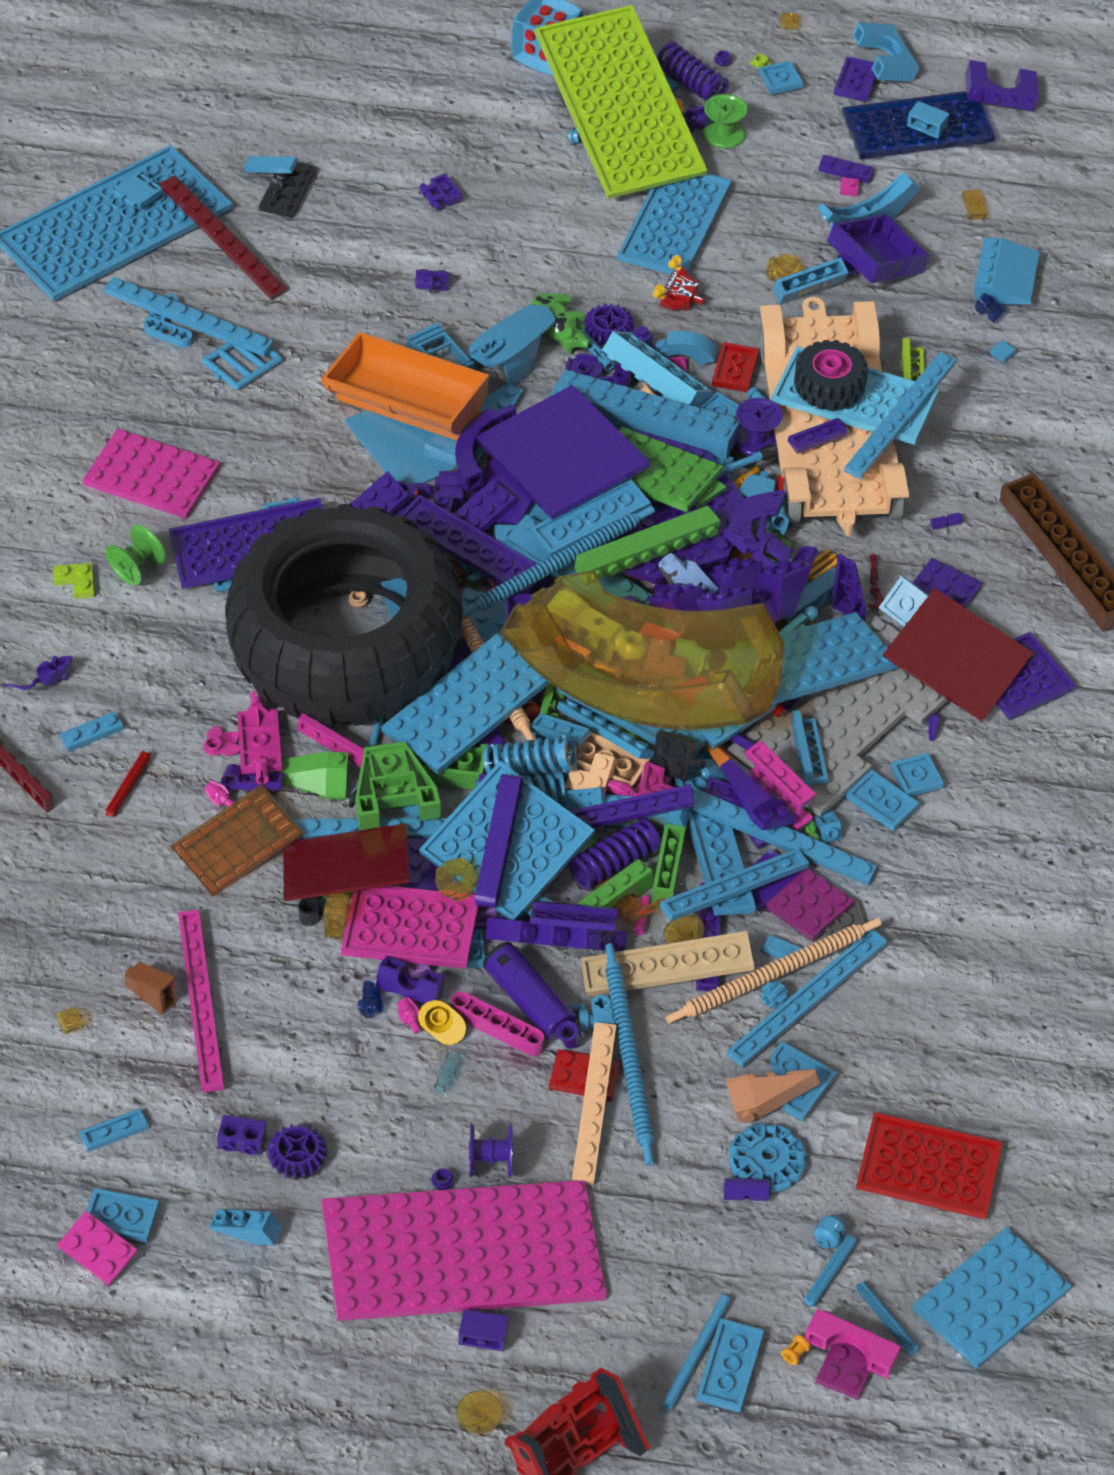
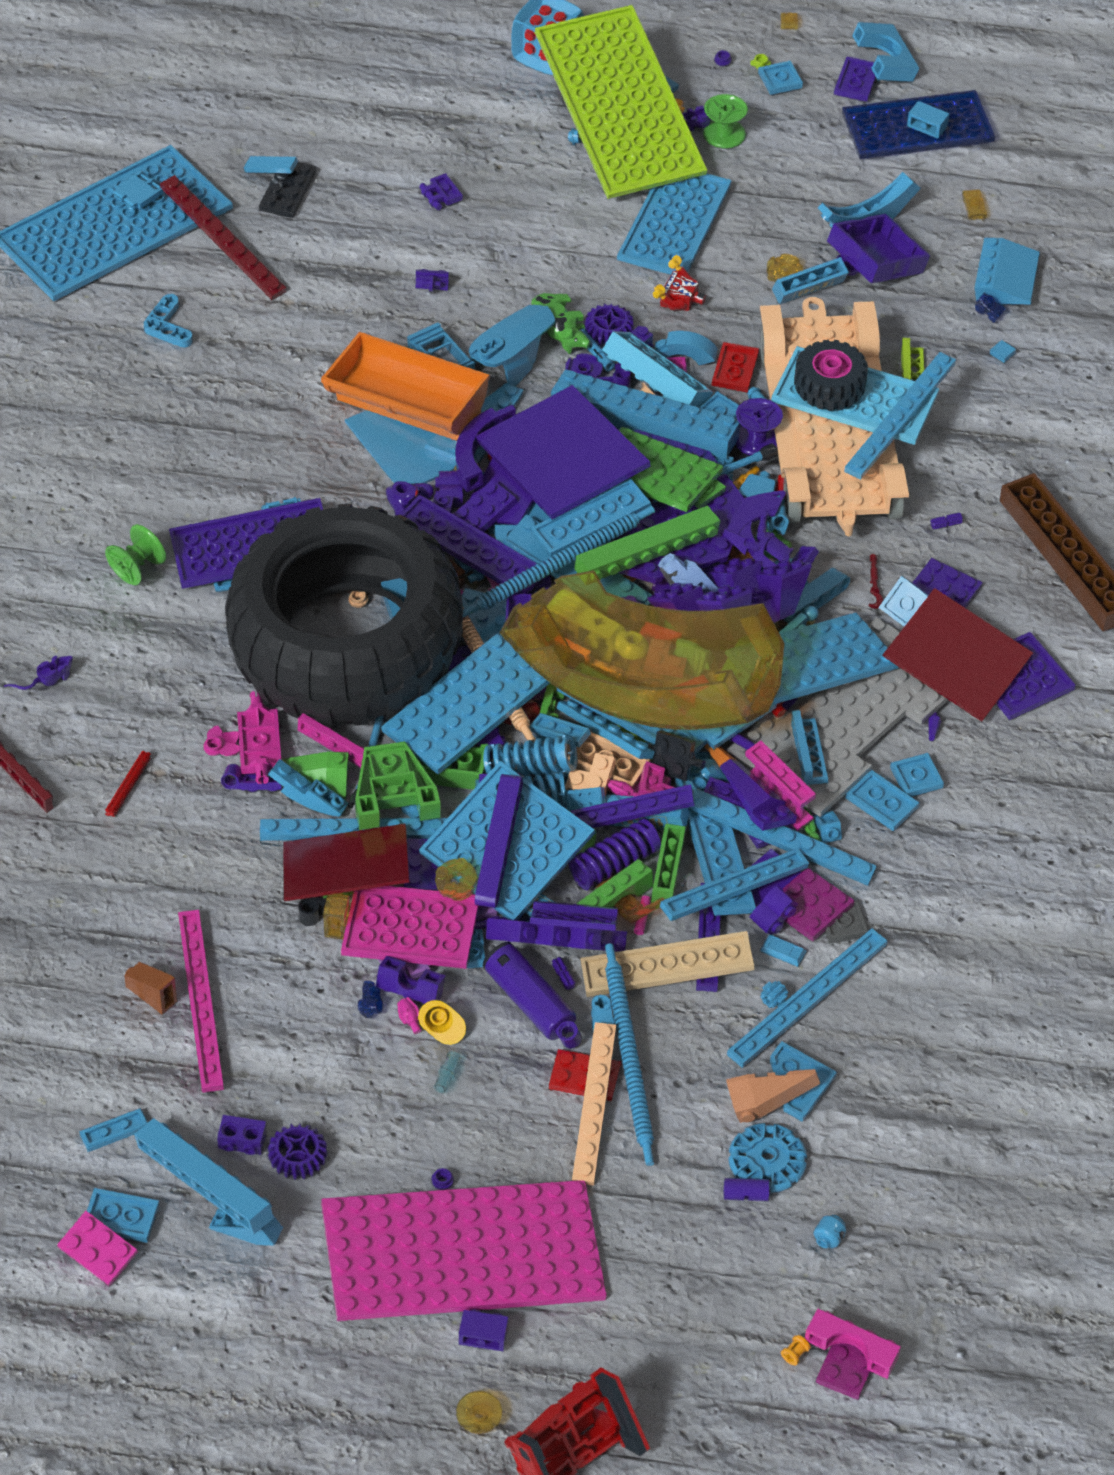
lime plate [53,563,94,599] -> none
clear yellow plate [56,1007,84,1034] -> none
dark azure plate [59,711,124,753] -> none
dark pink plate [83,428,220,519] -> none
dark azure plate [104,277,273,357] -> none
clear orange piece [171,784,304,896] -> none
dark azure bar [202,342,283,390] -> none
dark pink piece [204,780,237,809] -> none
dark purple plate [351,471,411,516] -> none
dark pink beam [451,991,544,1056] -> none
dark purple piece [469,1122,513,1178] -> none
dark azure plate [567,1003,593,1031] -> none
dark purple piece [657,41,729,102] -> none
dark azure piece [662,1295,731,1410] -> none
clear yellow dish [663,915,705,944] -> none
light nougat hose [665,918,881,1024] -> none
dark azure plate [696,1318,764,1413] -> none
dark purple plate [788,418,847,454] -> none
dark azure axle [804,1235,857,1307] -> none
light orange tile [808,549,837,582] -> none
dark purple plate [818,154,874,184] -> none
dark purple wedge [831,553,866,622] -> none
dark pink plate [840,178,859,196] -> none
dark azure axle [855,1281,919,1355] -> none
red plate [856,1112,1003,1220] -> none
dark azure plate [912,1227,1071,1369] -> none
dark purple arch [965,60,1039,111] -> none
none -> dark azure brick [134,1118,274,1234]
none -> dark azure slope [268,759,348,817]
none -> dark purple piece [552,957,576,990]
none -> dark purple brick [750,886,798,935]

